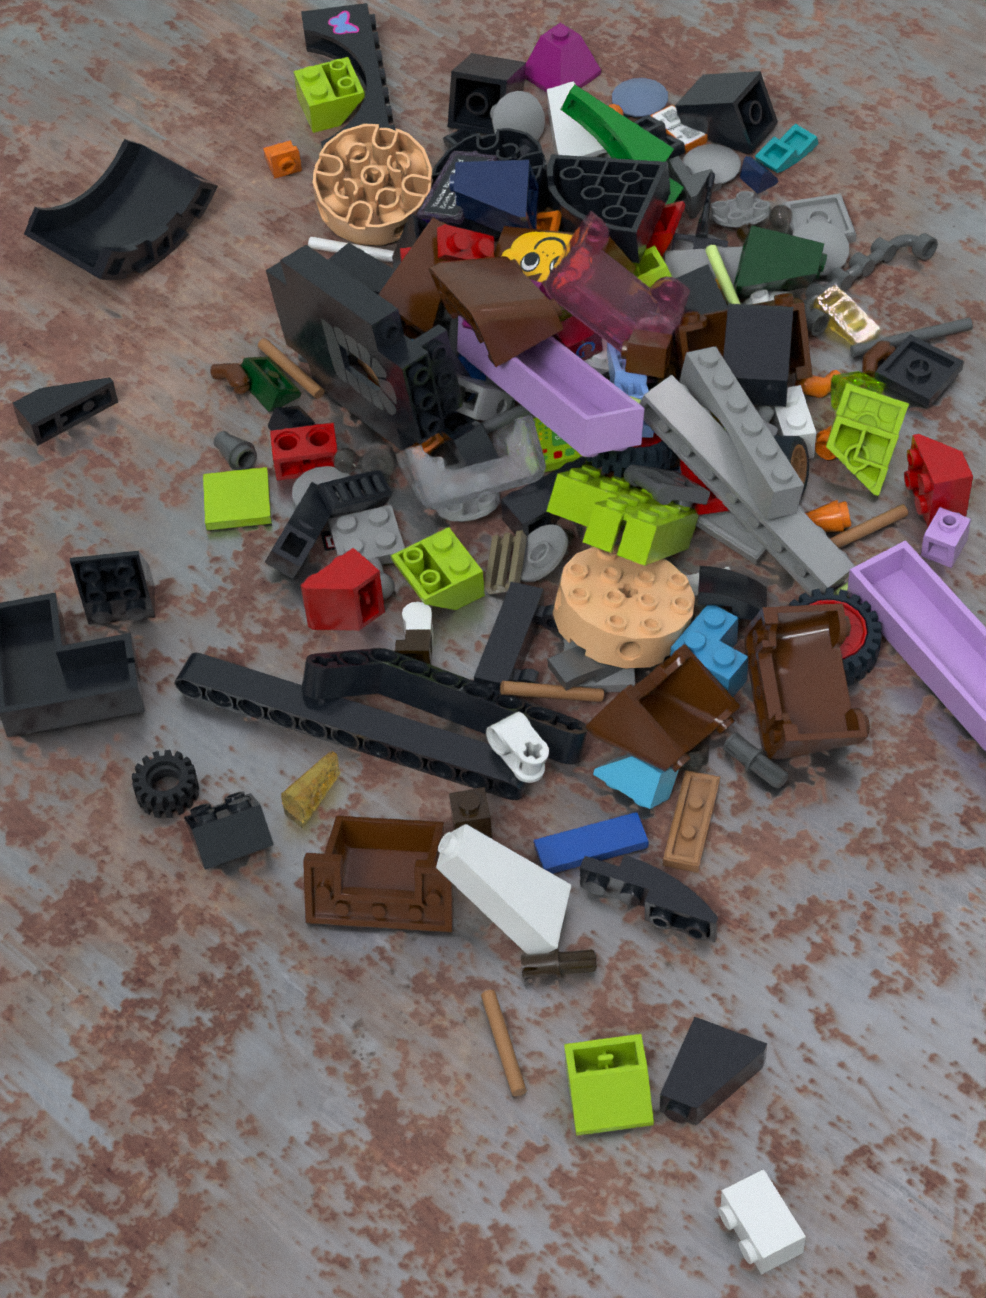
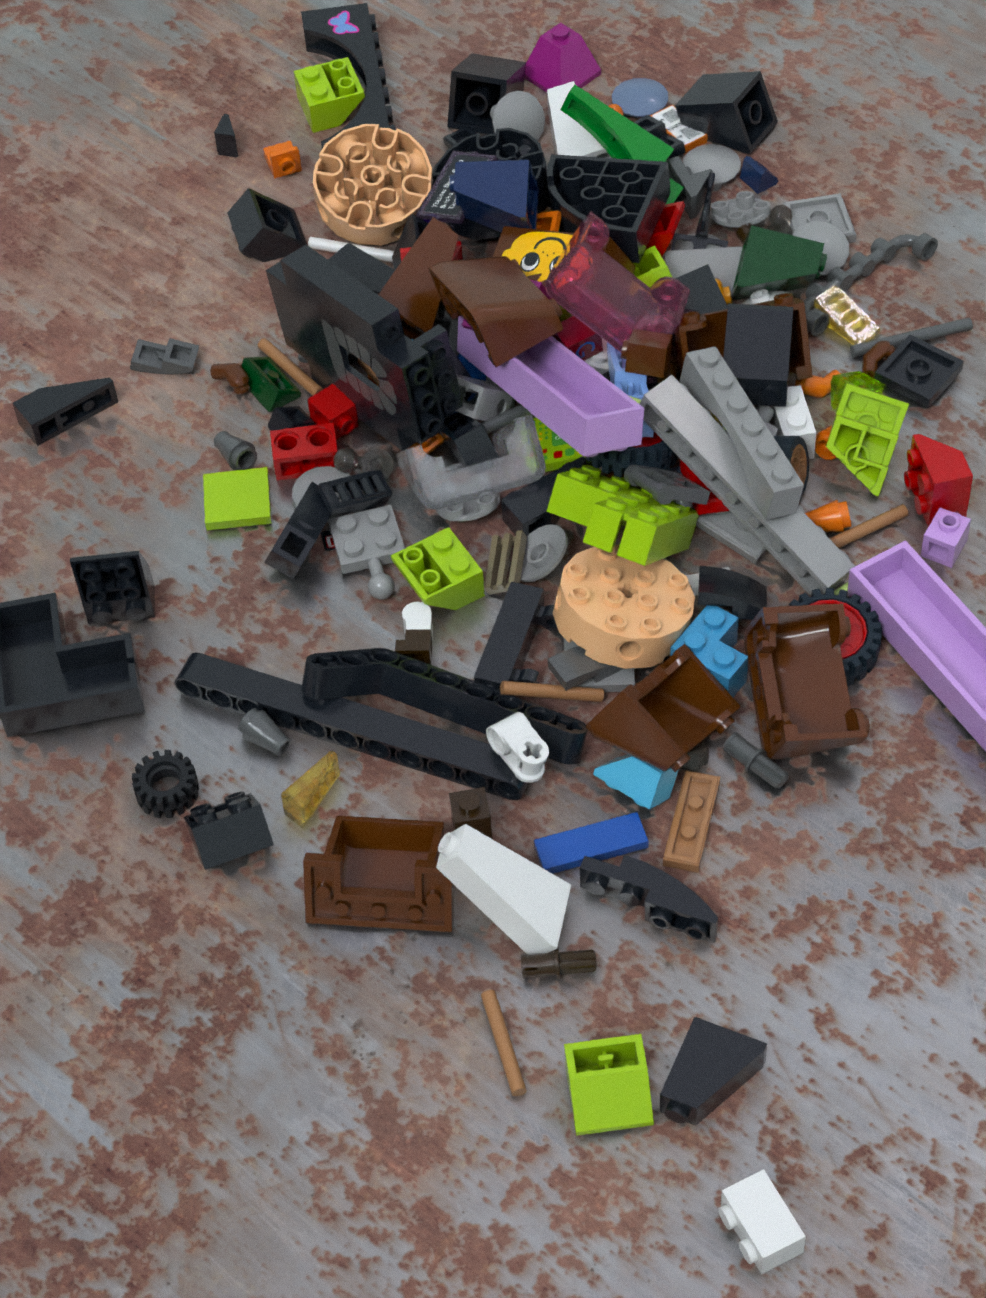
black panel [24,139,218,280] -> none
red slope [301,548,385,631] -> none
red plate [437,224,494,261] -> none
yellowish green bar [705,245,741,305] -> none
teal slope [755,123,819,173] -> none
none -> dark grey slope [130,338,200,374]
none -> black slope [214,114,238,157]
none -> black slope [227,188,307,262]
none -> dark grey cone [238,708,291,756]
none -> red brick [307,384,359,440]

